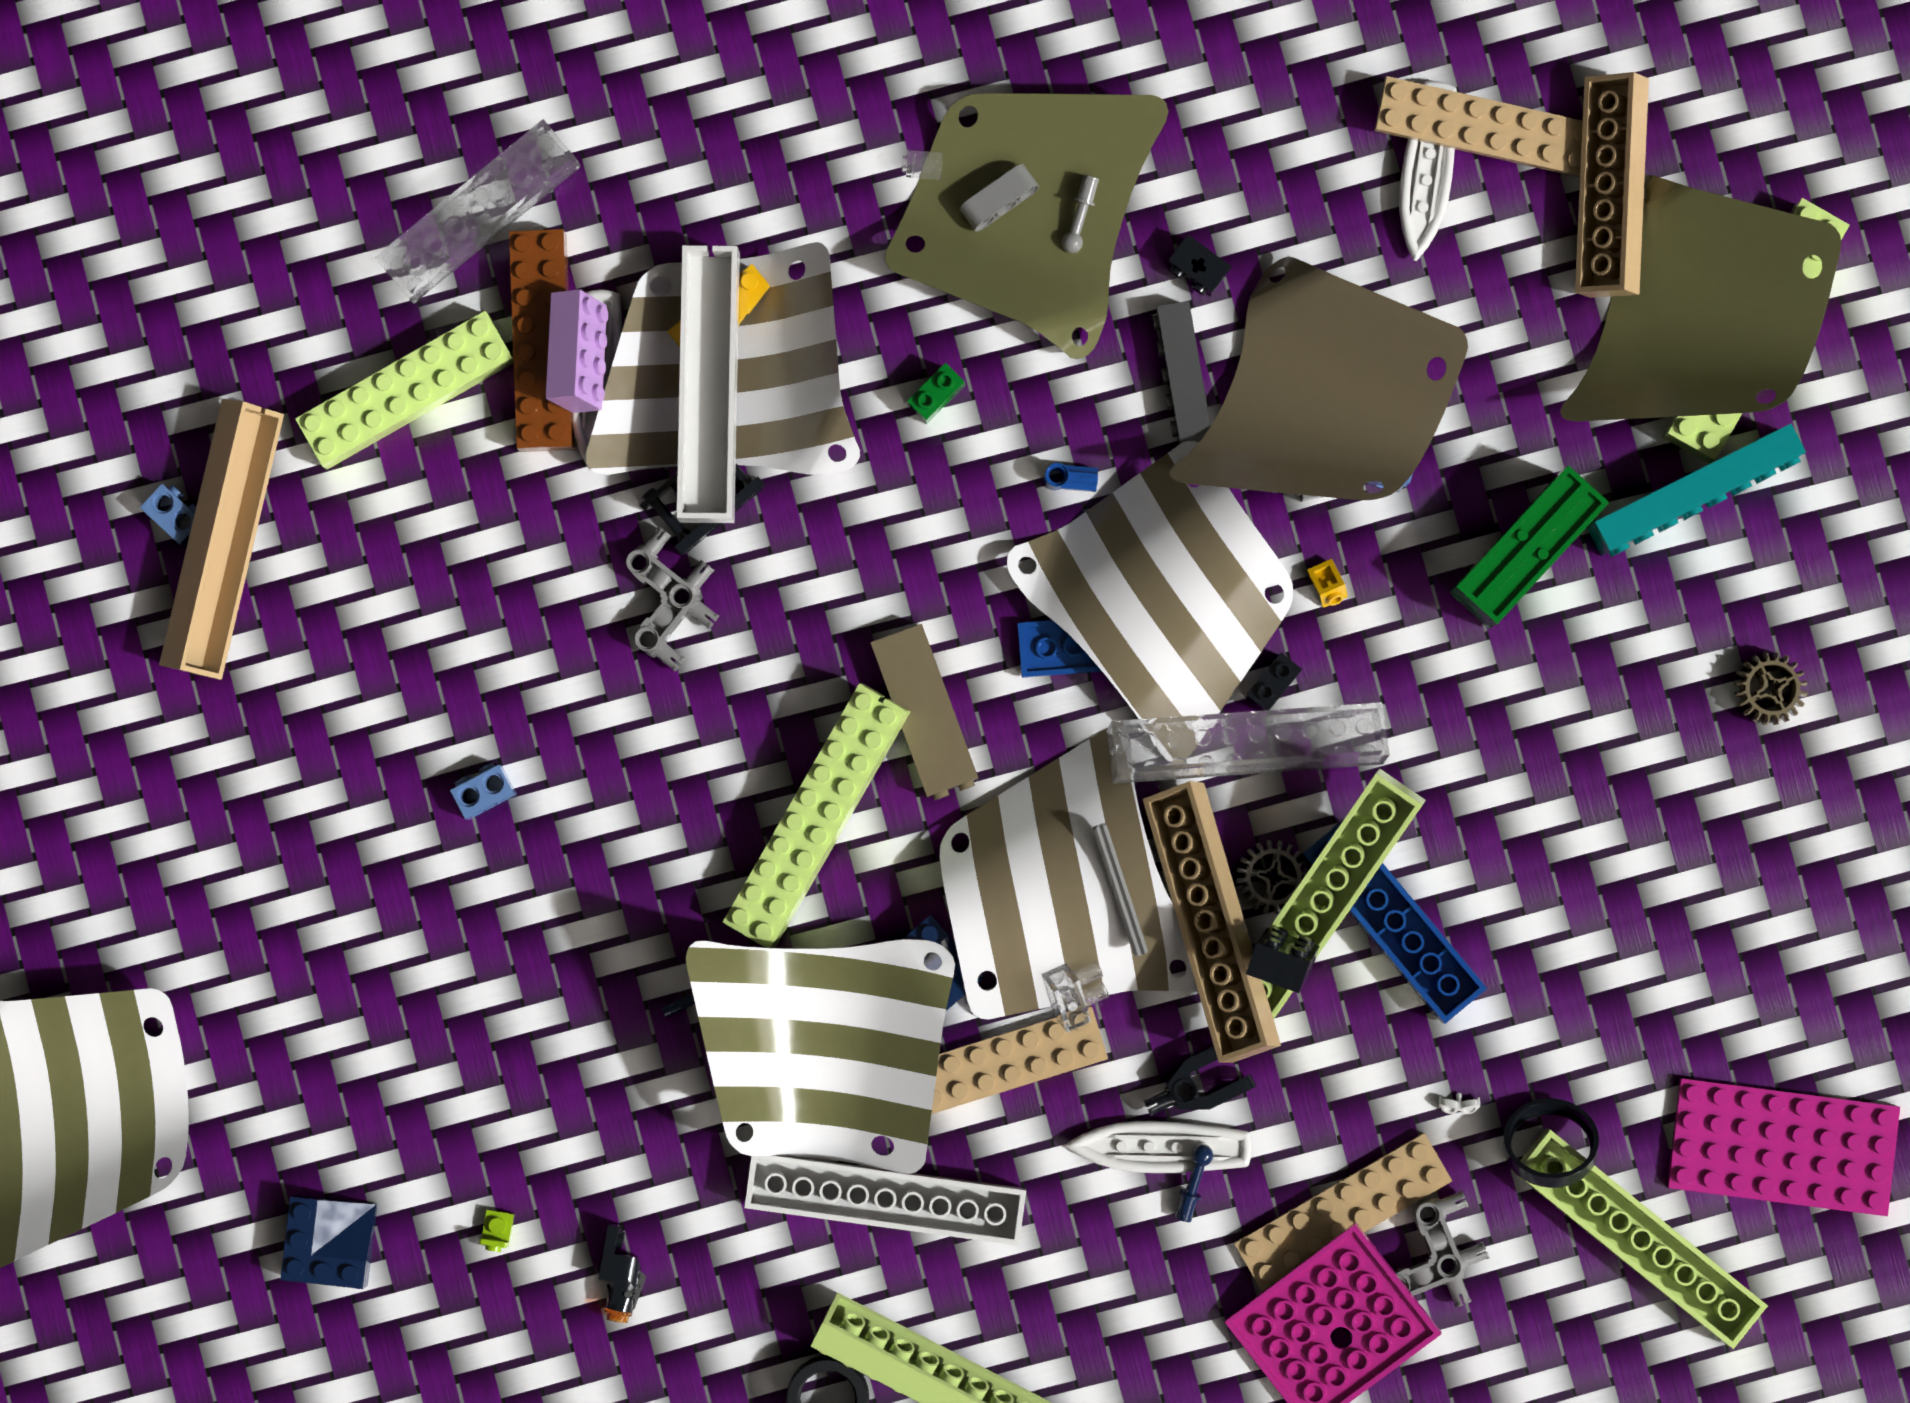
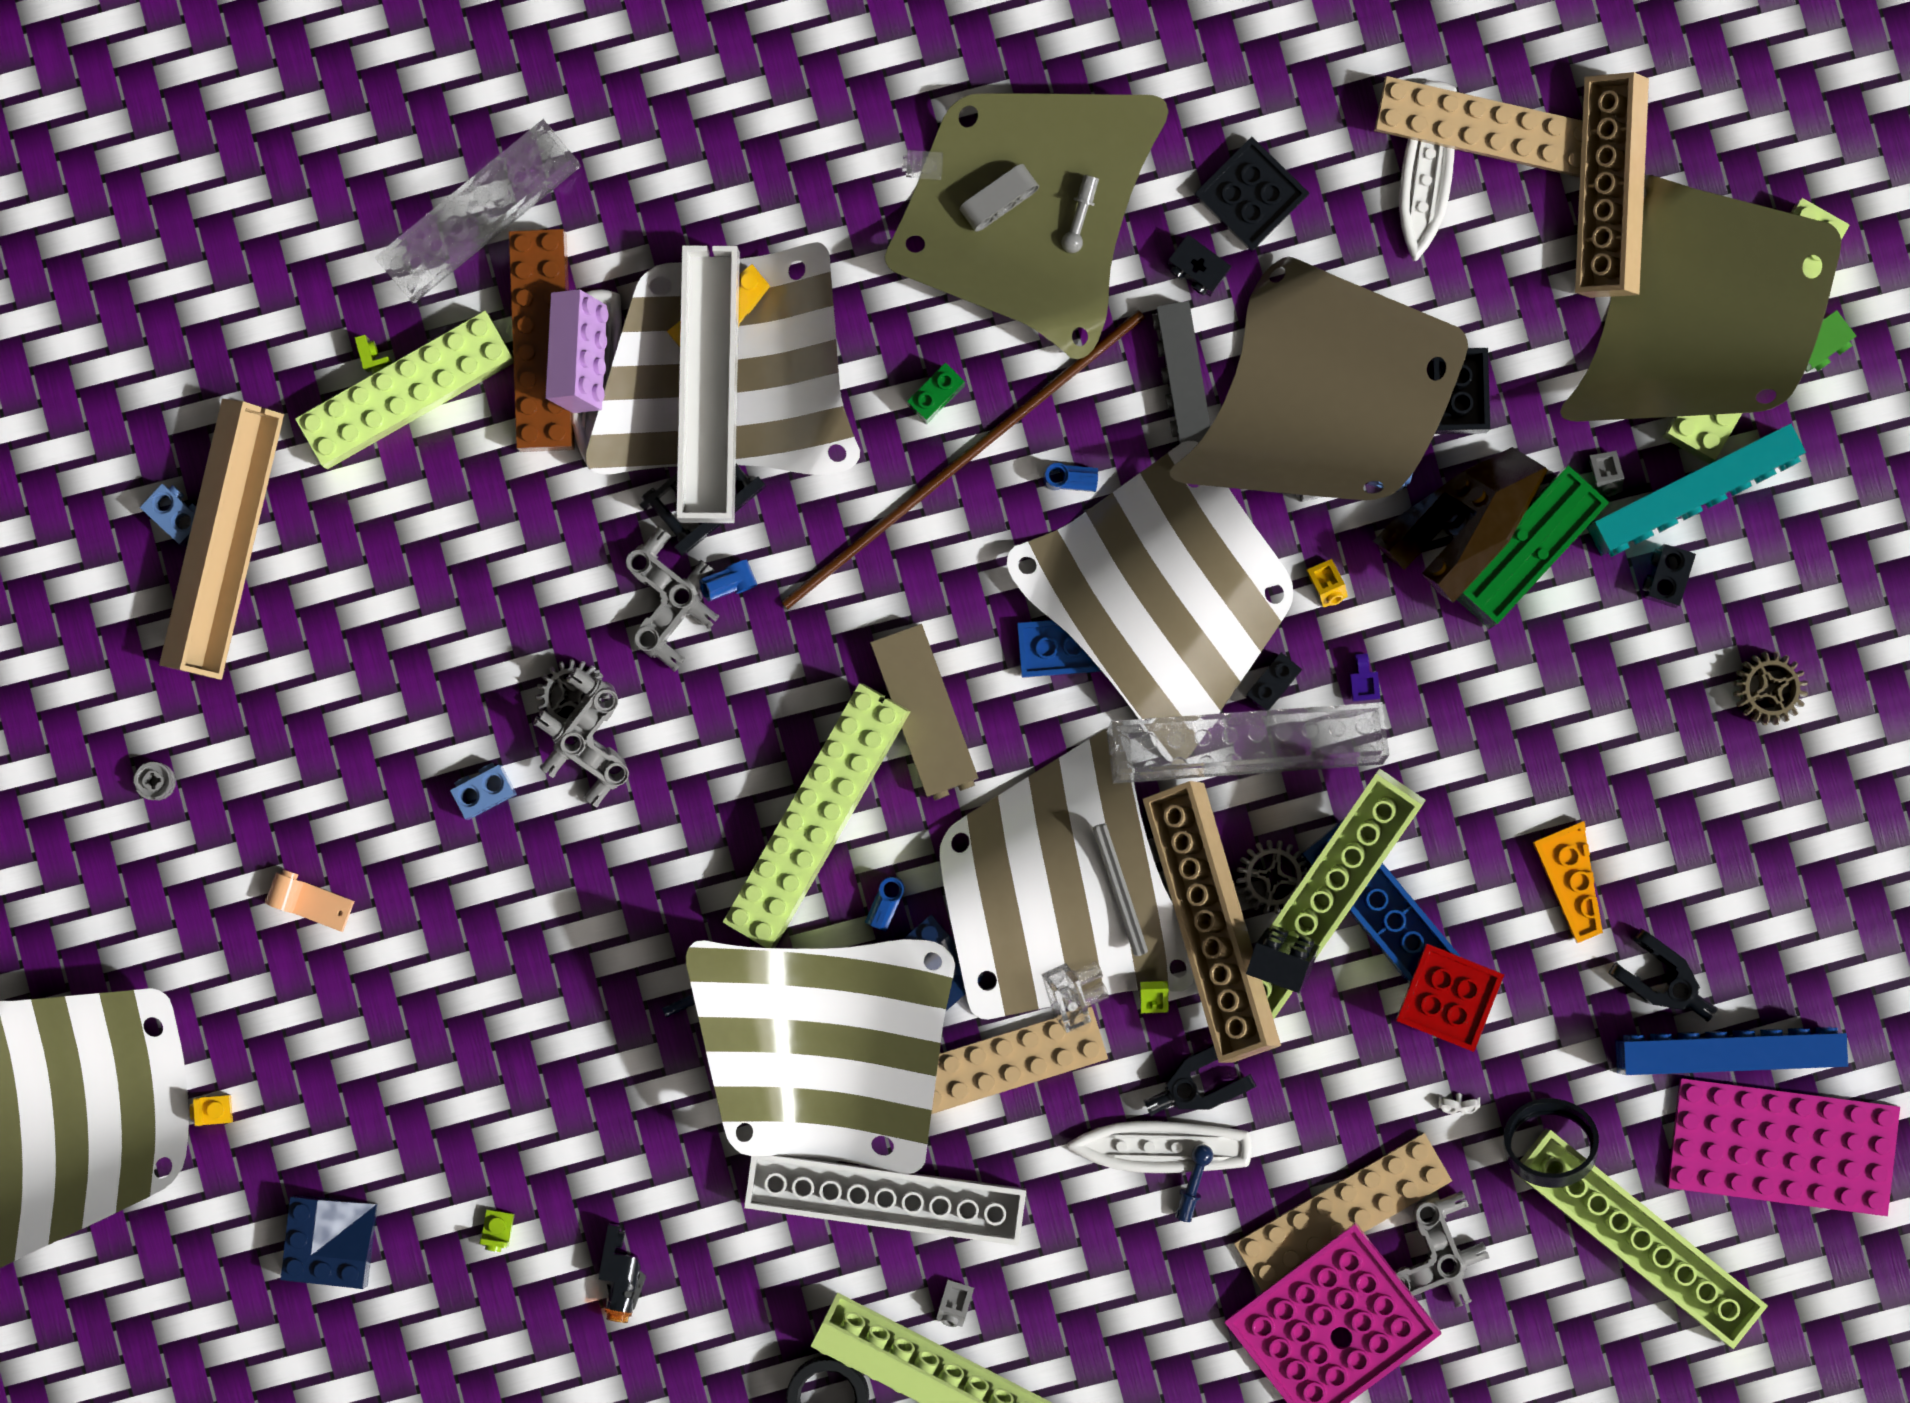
none -> light grey wheel [134,762,176,801]
none -> yellow bracket [189,1095,233,1126]
none -> light nougat door [265,869,355,932]
none -> lime bracket [355,335,393,375]
none -> light grey pin [533,667,629,807]
none -> light grey gear [535,660,610,723]
none -> blue piece [699,559,758,602]
none -> reddish brown piece [781,310,1145,610]
none -> blue piece [865,876,905,932]
none -> light grey bracket [936,1280,974,1327]
none -> lime bracket [1139,981,1168,1013]
none -> black plate [1194,137,1310,252]
none -> dark purple plate [1350,653,1381,702]
none -> dark brown wedge [1373,447,1548,603]
none -> red plate [1395,944,1504,1052]
none -> black brick [1430,348,1490,434]
none -> light orange wing [1533,821,1603,943]
none -> light grey bracket [1589,451,1624,497]
none -> black piece [1608,928,1718,1022]
none -> blue brick [1615,1027,1848,1075]
none -> black brick [1642,544,1696,608]
none -> bright green brick [1806,310,1856,372]

